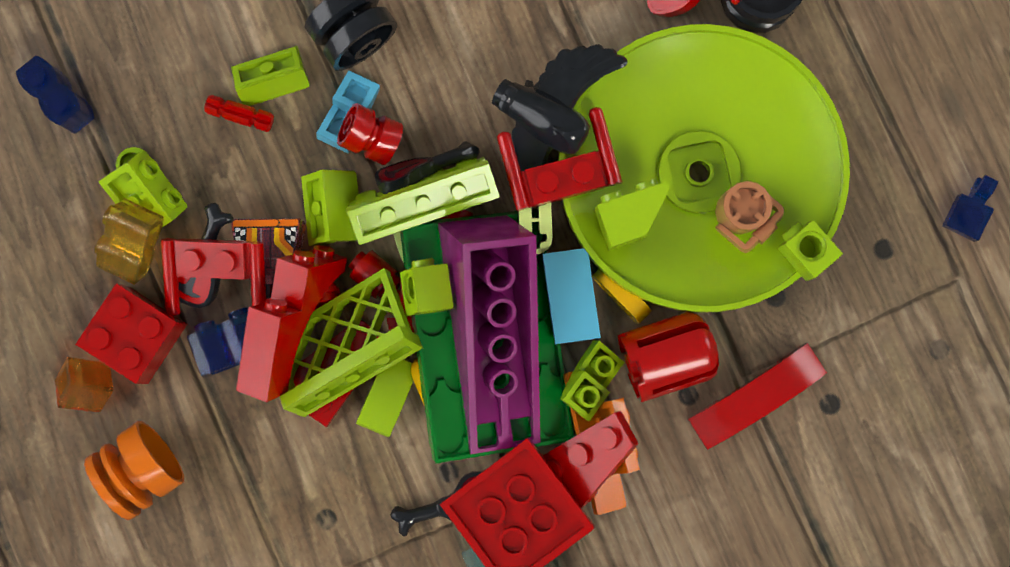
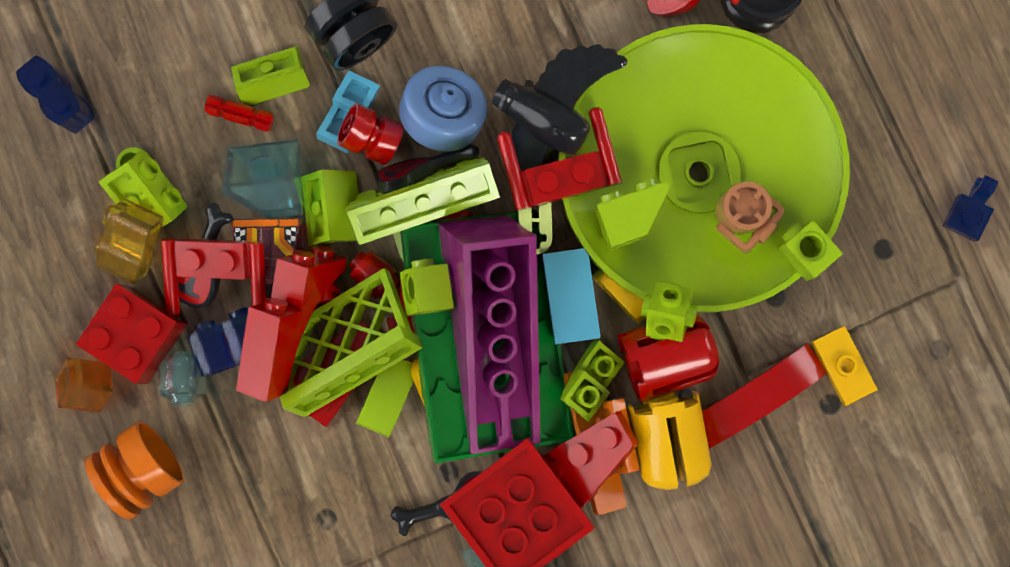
none -> clear light blue head [158,352,206,407]
none -> clear light blue slope [222,139,304,219]
none -> medium blue wheel [399,66,488,152]
none -> yellow cylinder [627,390,712,490]
none -> lime brick [641,281,698,342]
none -> yellow plate [810,326,878,406]

